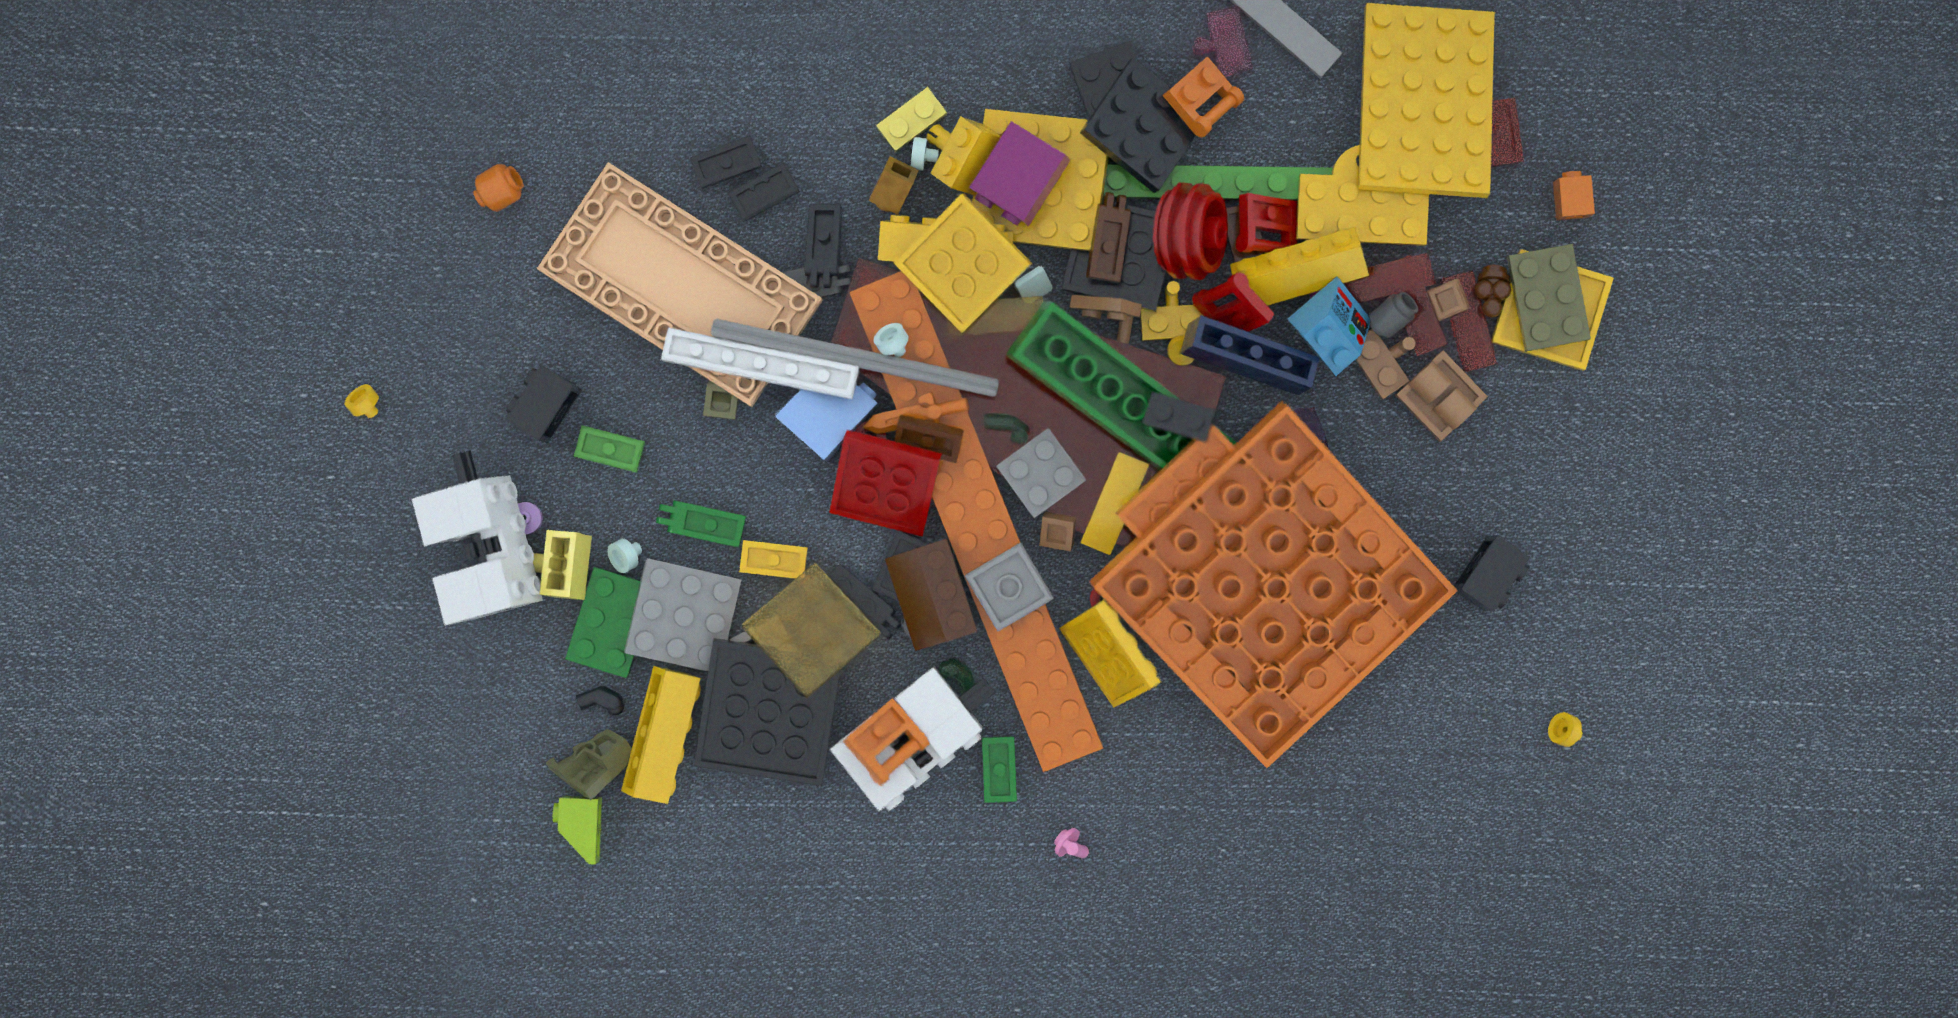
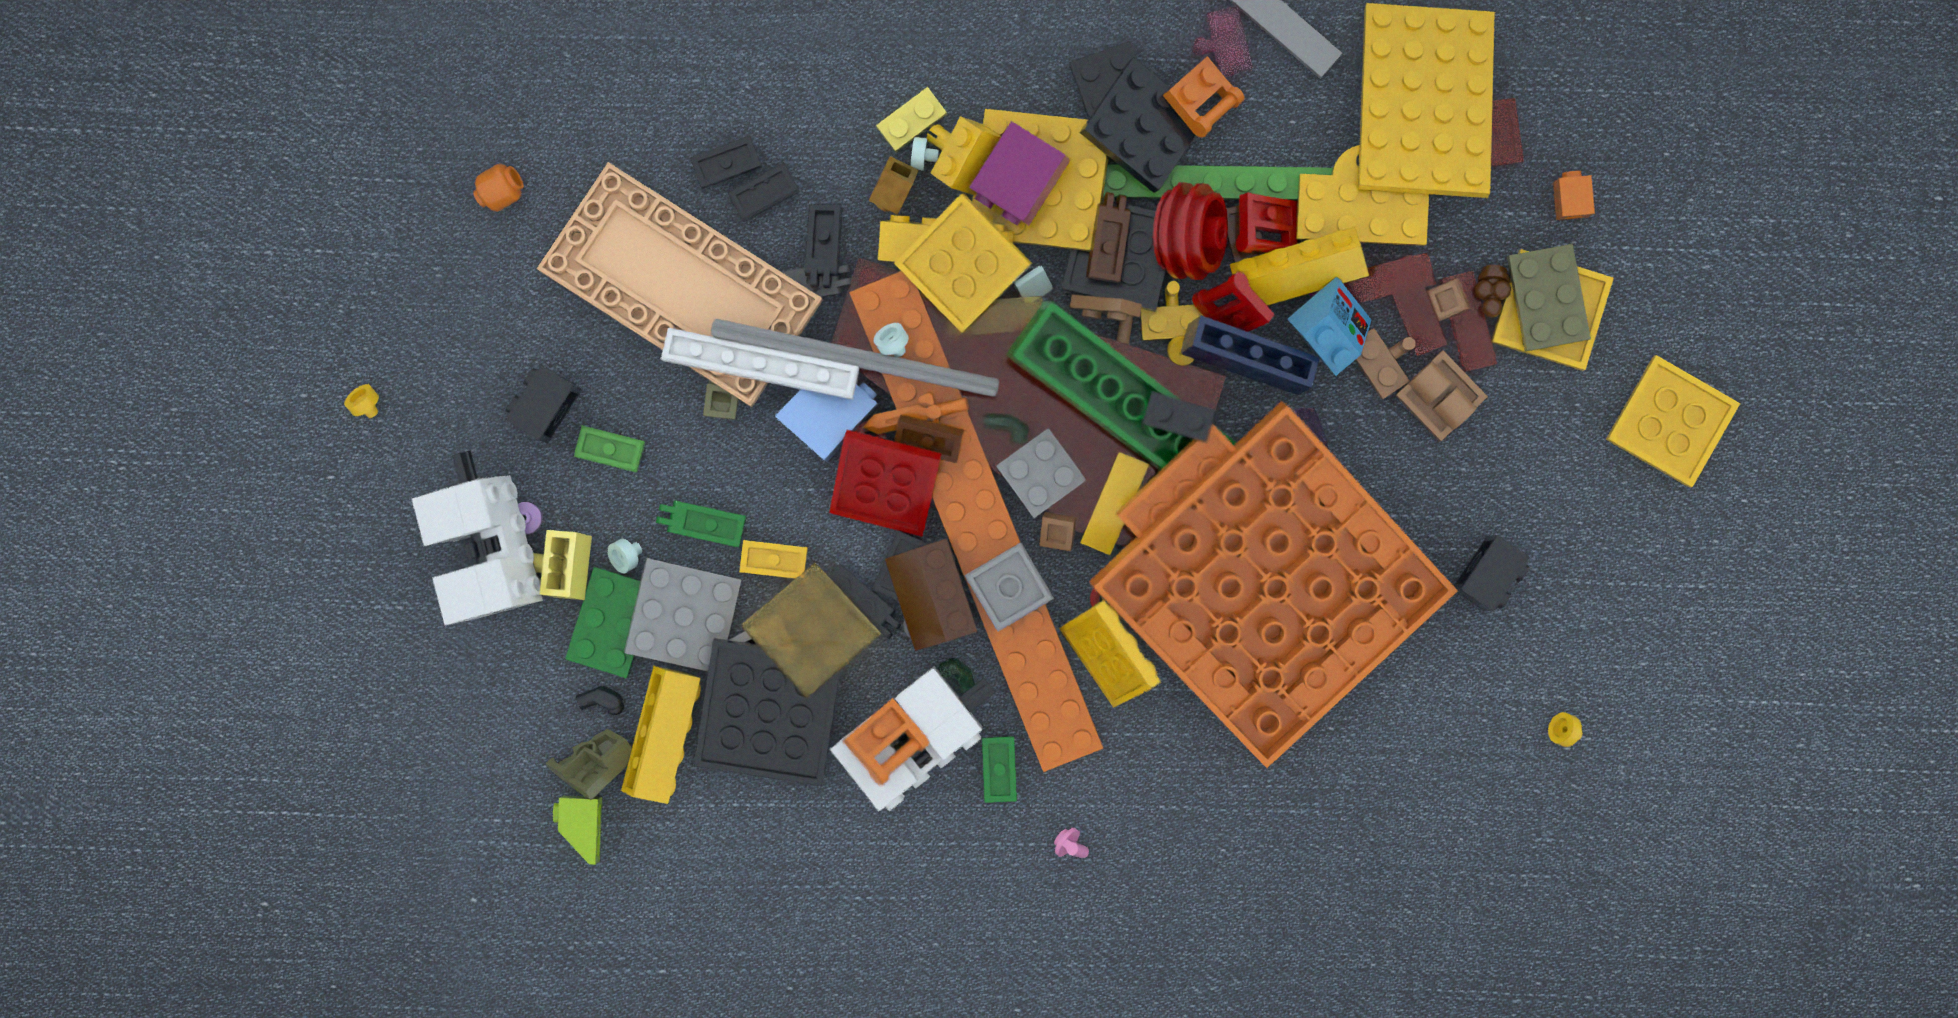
dark grey brick [1370,291,1418,338] -> none
none -> yellow plate [1606,355,1740,488]

